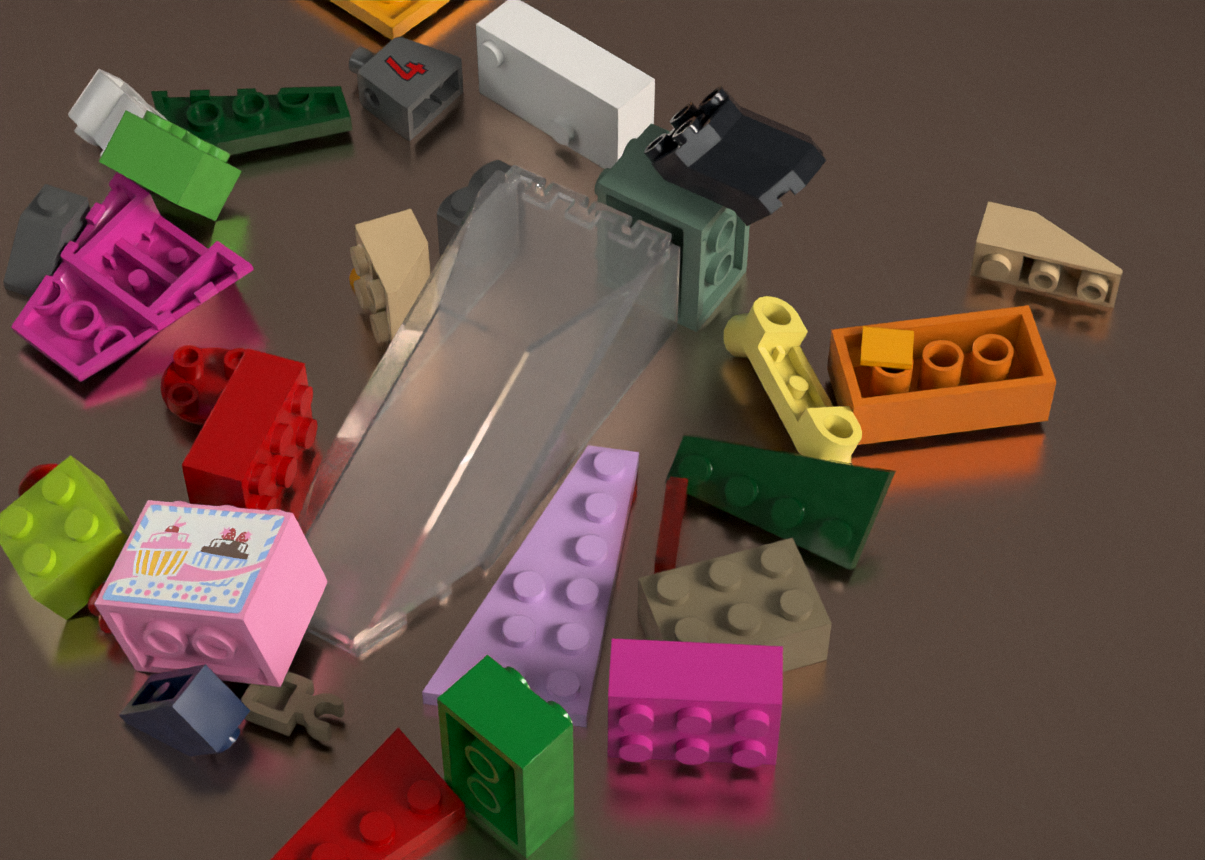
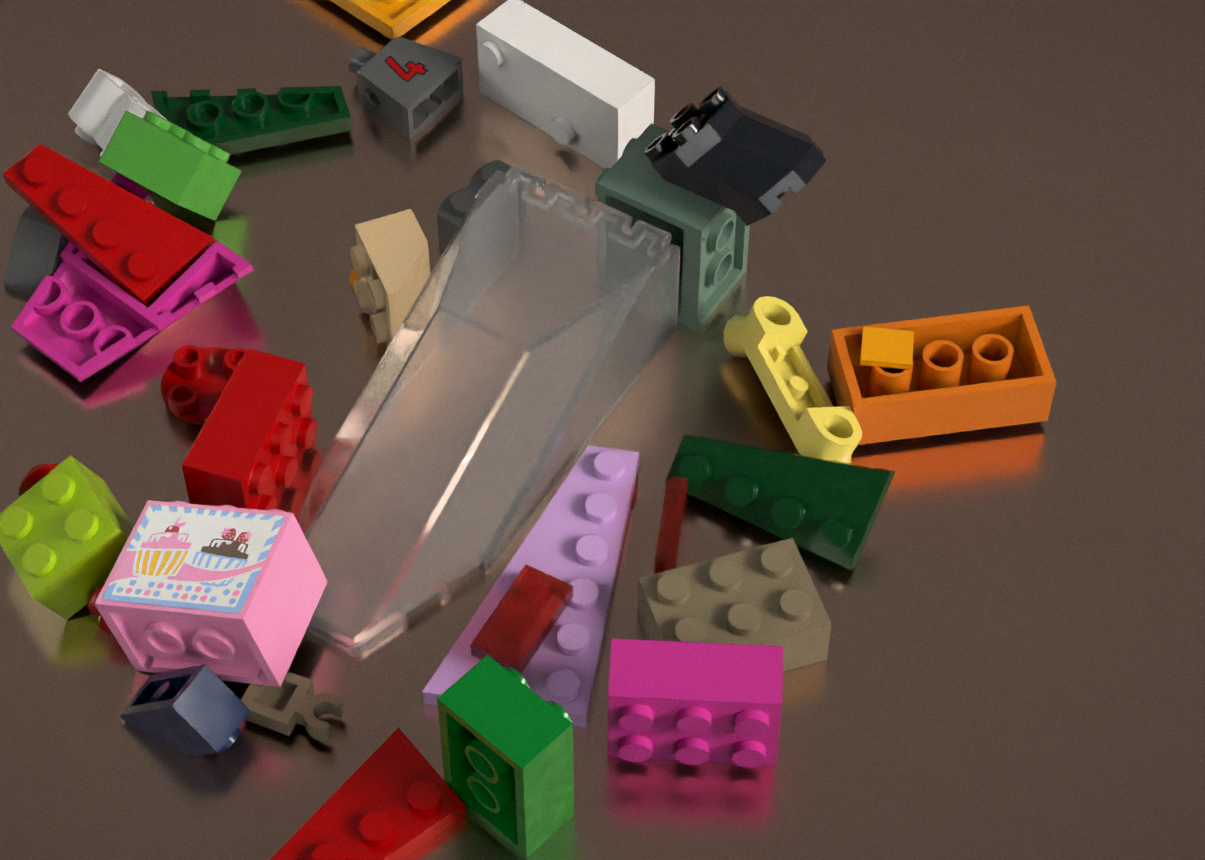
tan slope [970,201,1123,308] -> none
none -> red wing [3,144,215,306]
none -> clear red tile [470,564,573,674]

